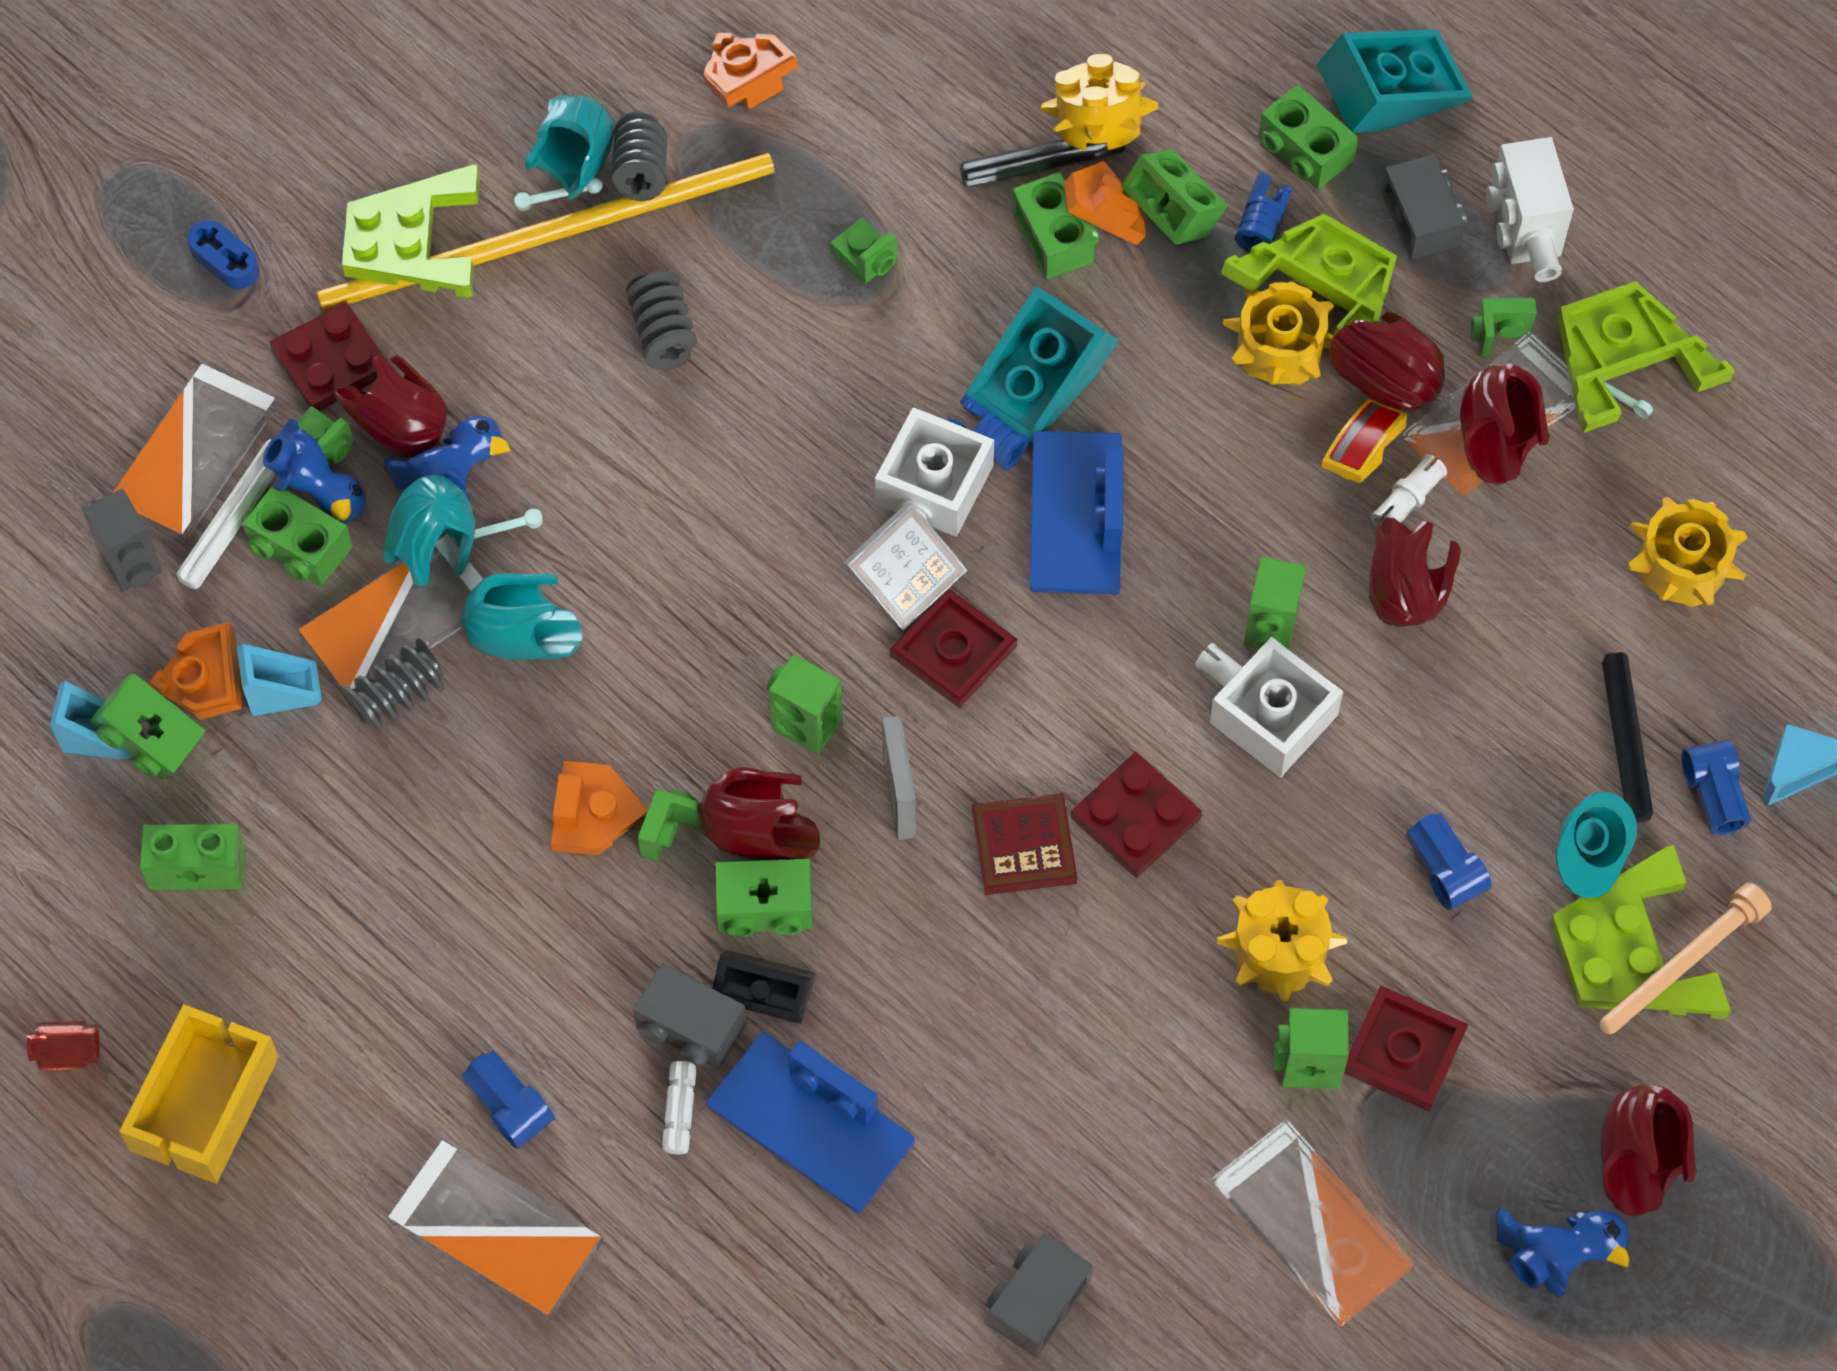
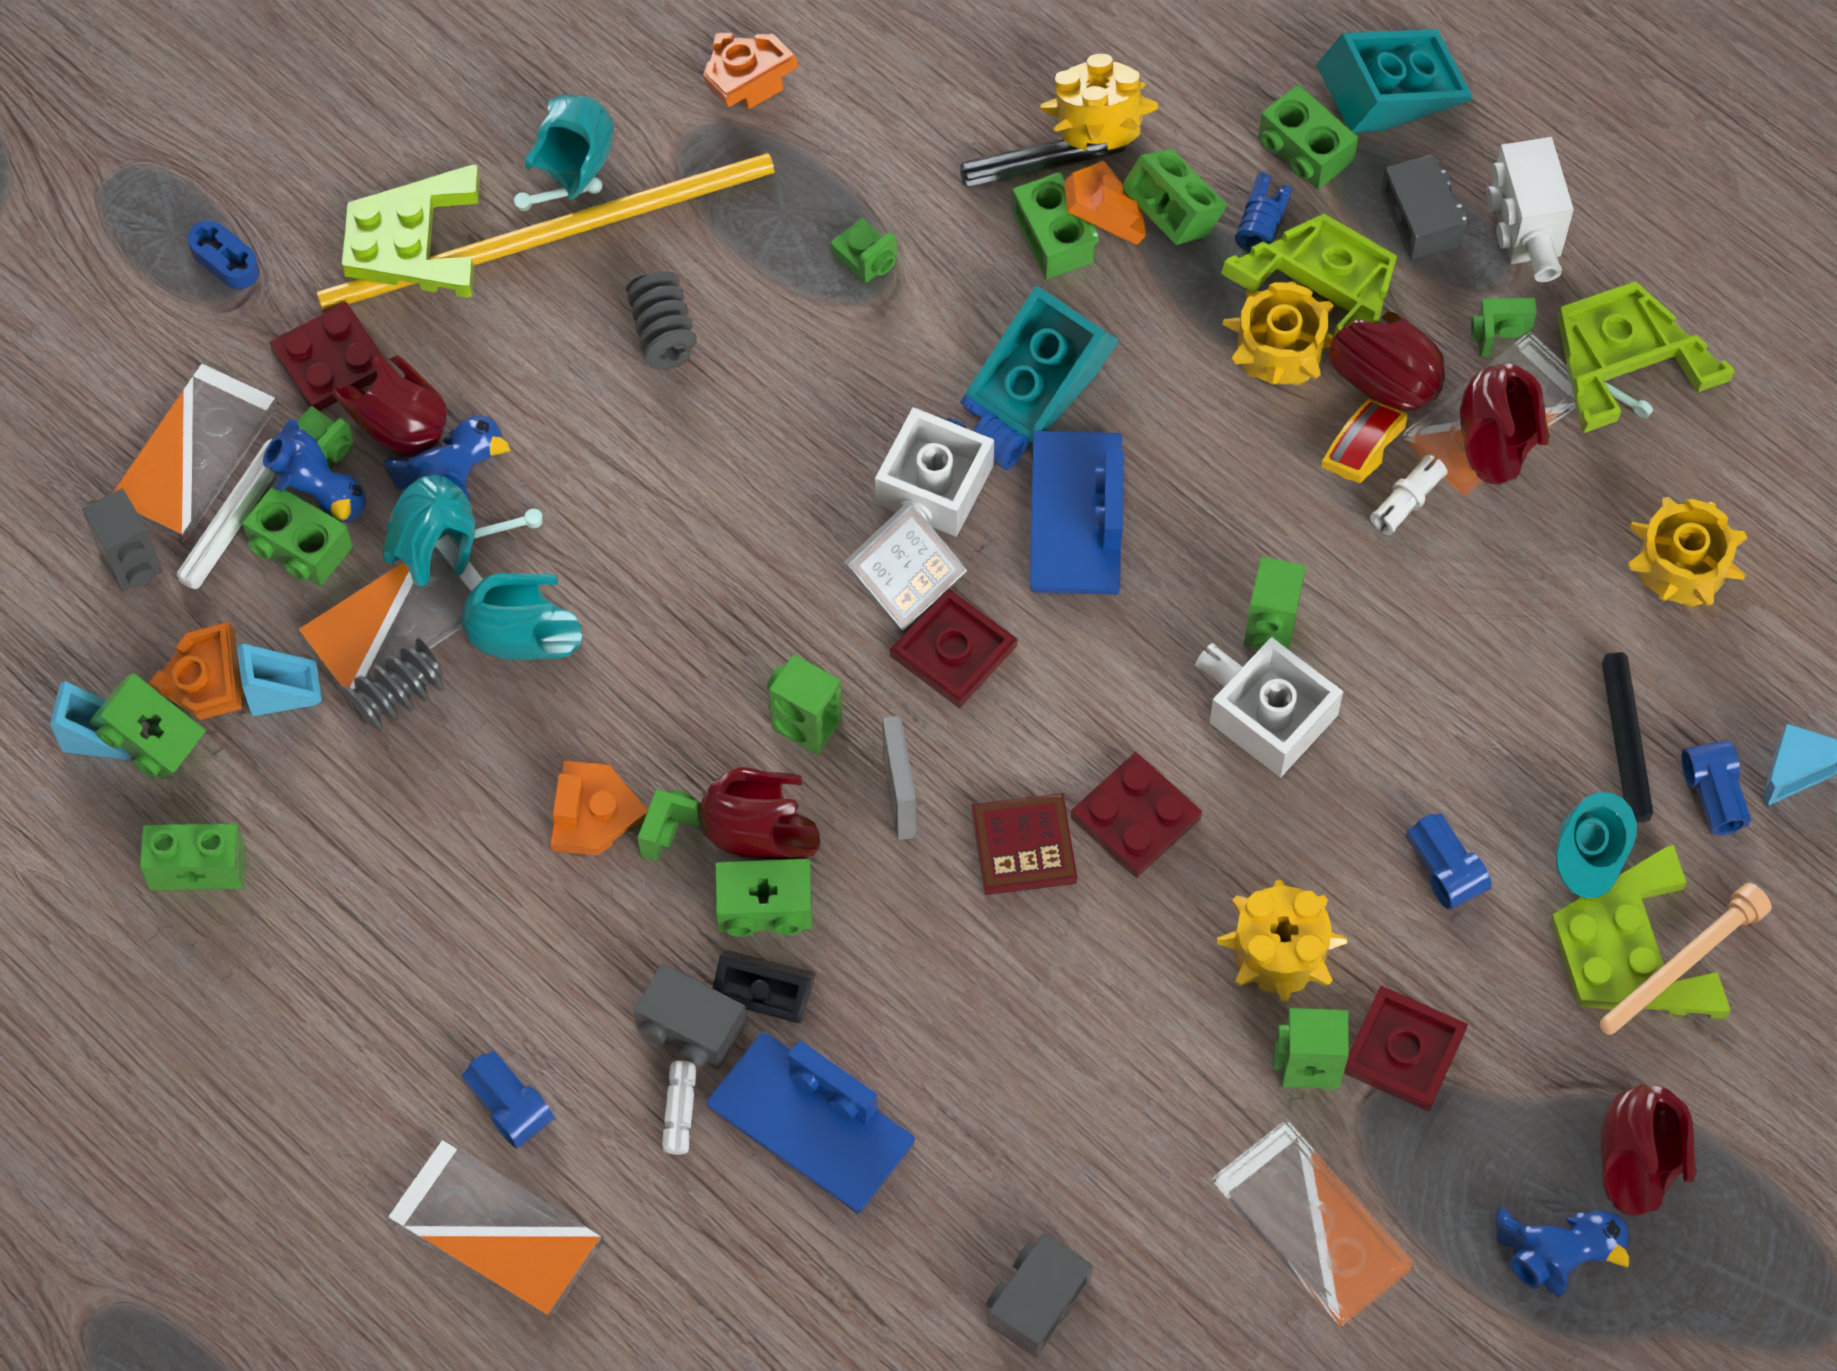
clear red brick [27,1021,100,1070] -> none
yellow piece [119,1004,279,1184] -> none
dark grey piece [611,110,668,201] -> none
dark red hair [1369,517,1461,627] -> none

